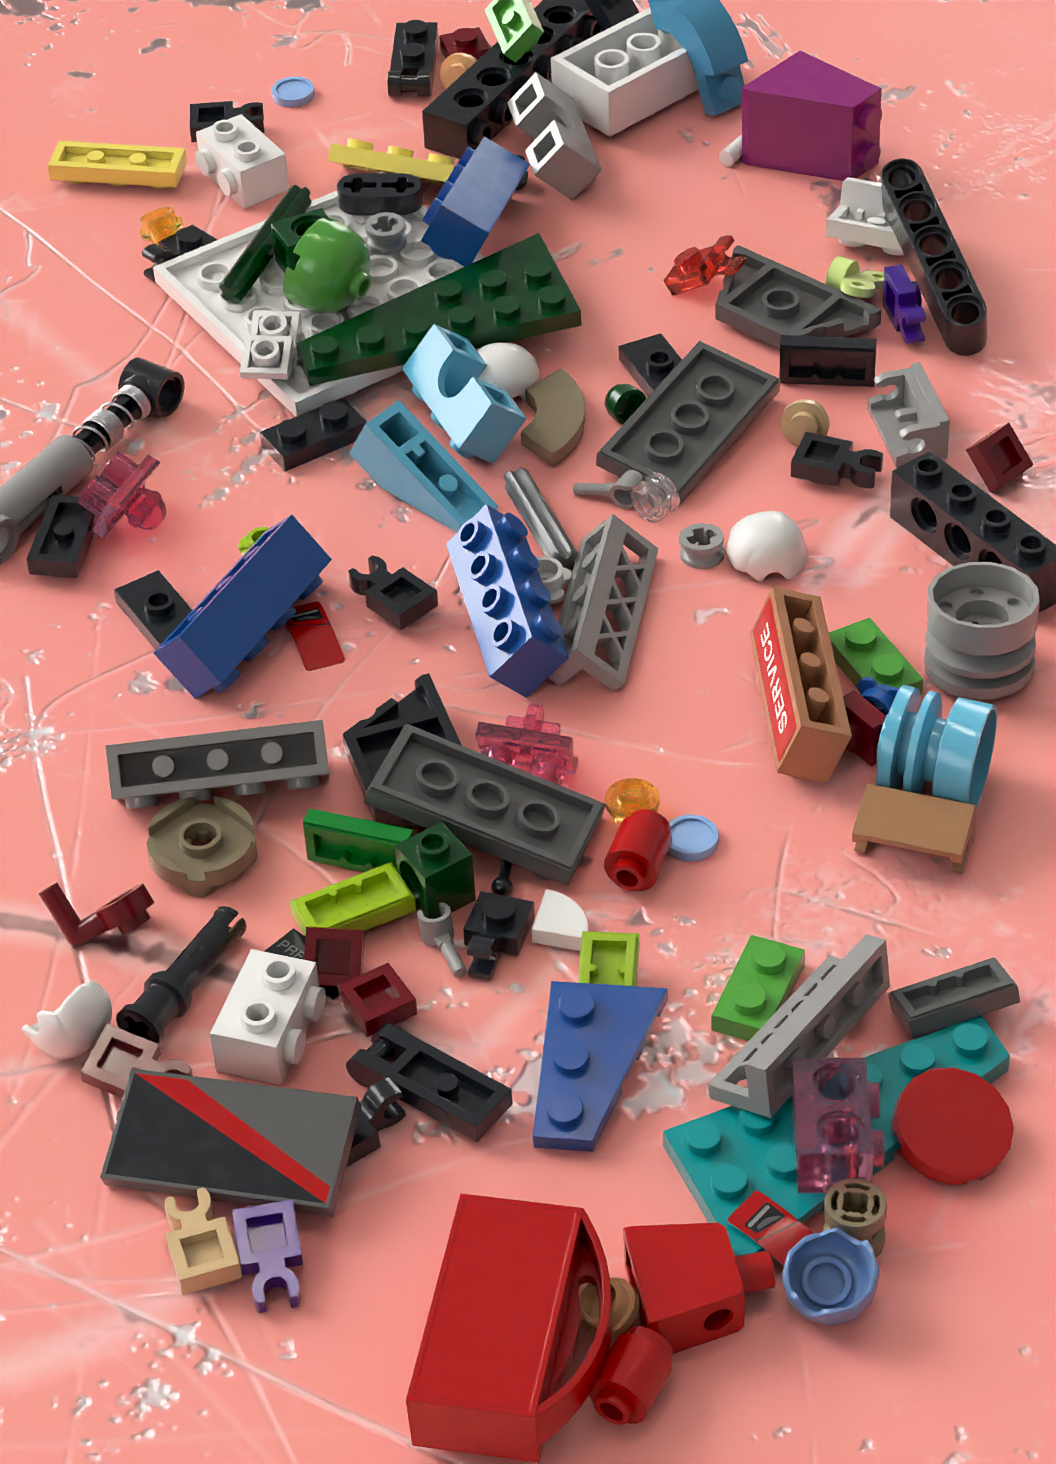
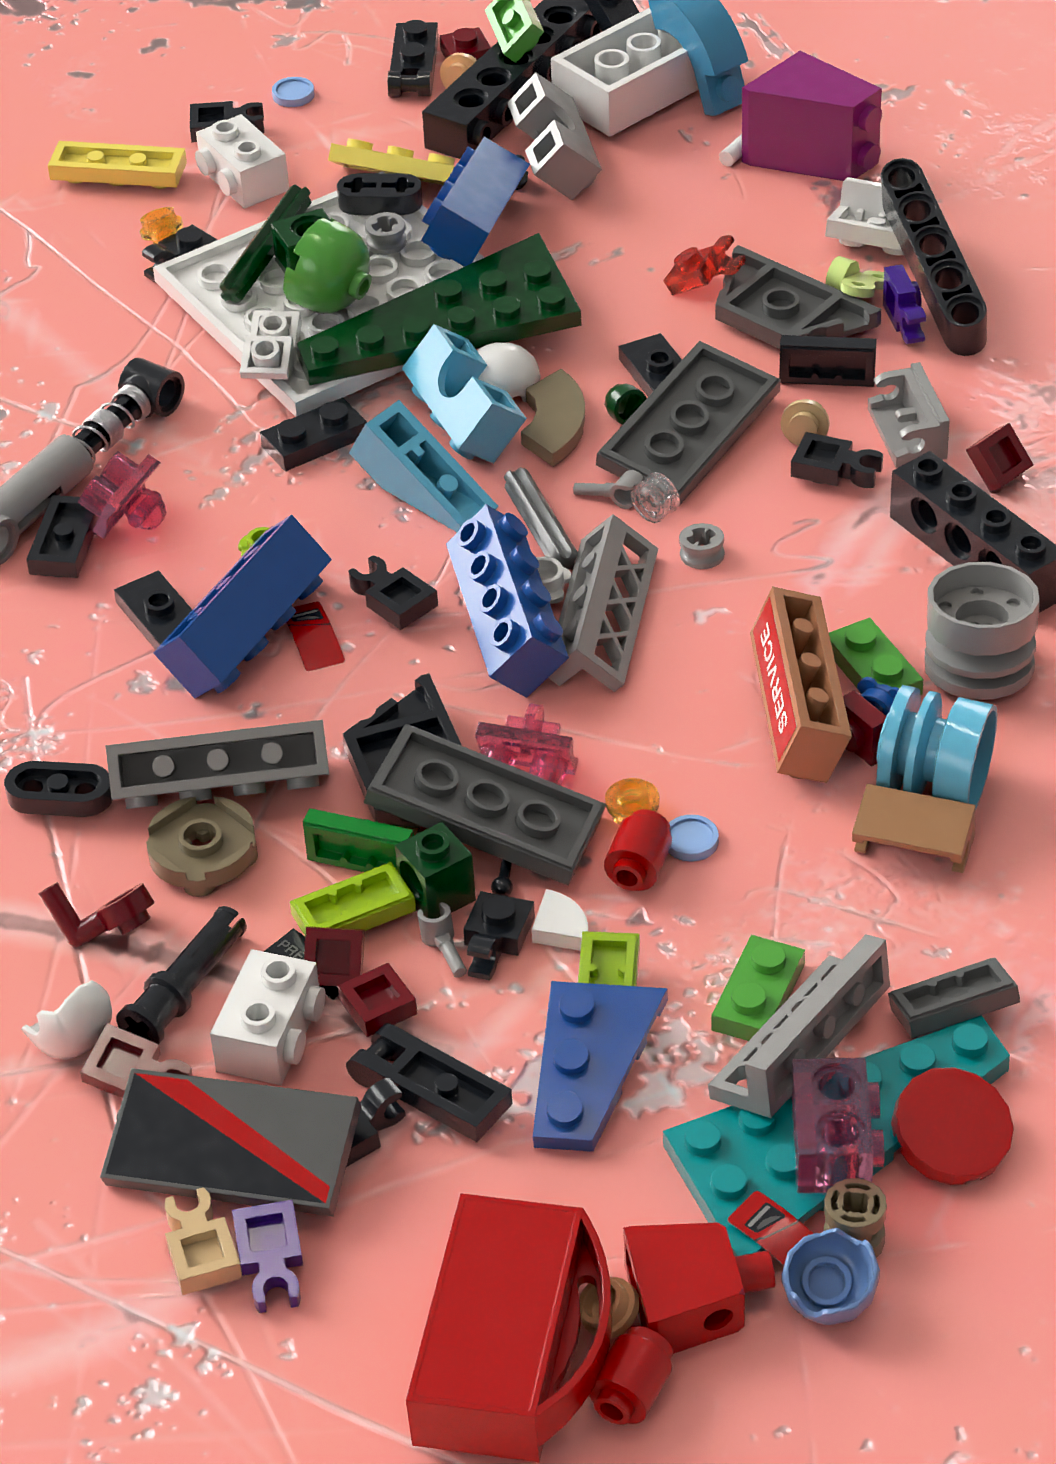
white hair [726,511,808,582] -> none
none -> black plate [4,761,113,817]

